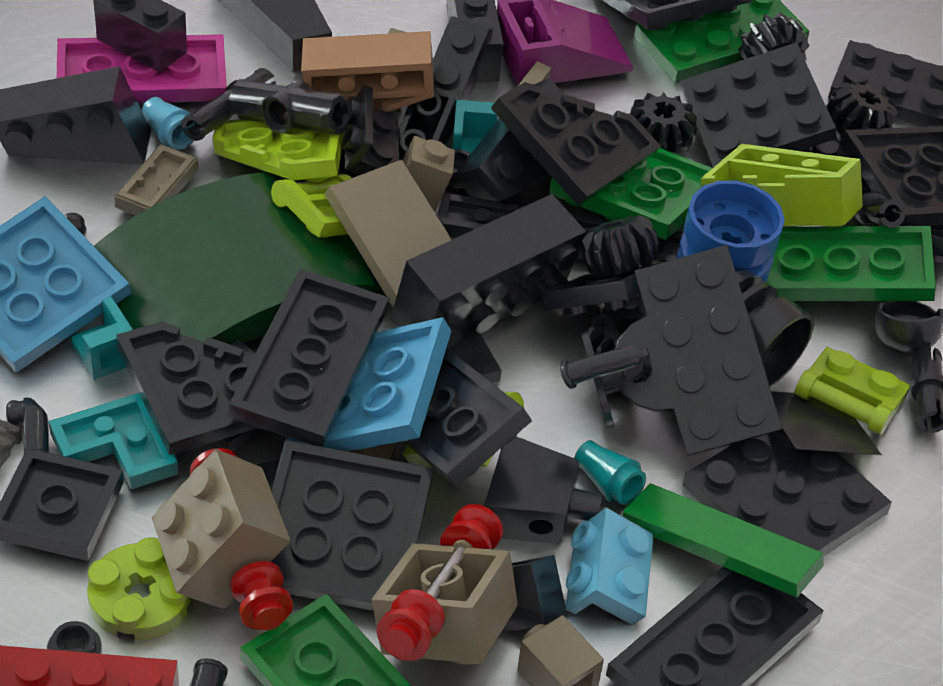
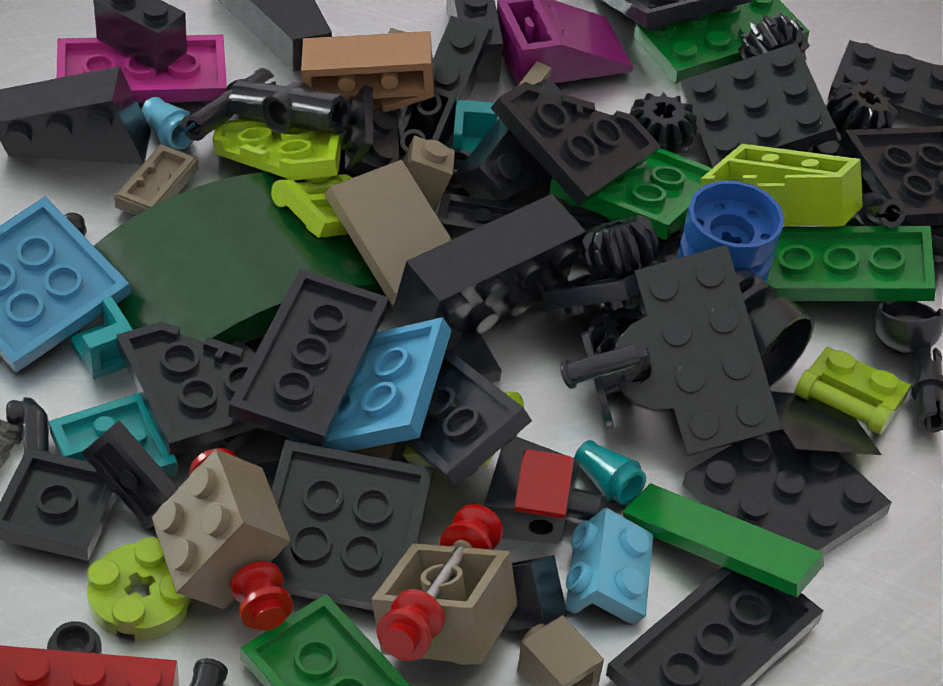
none -> black plate [81,420,178,530]
none -> red slope [514,449,574,519]

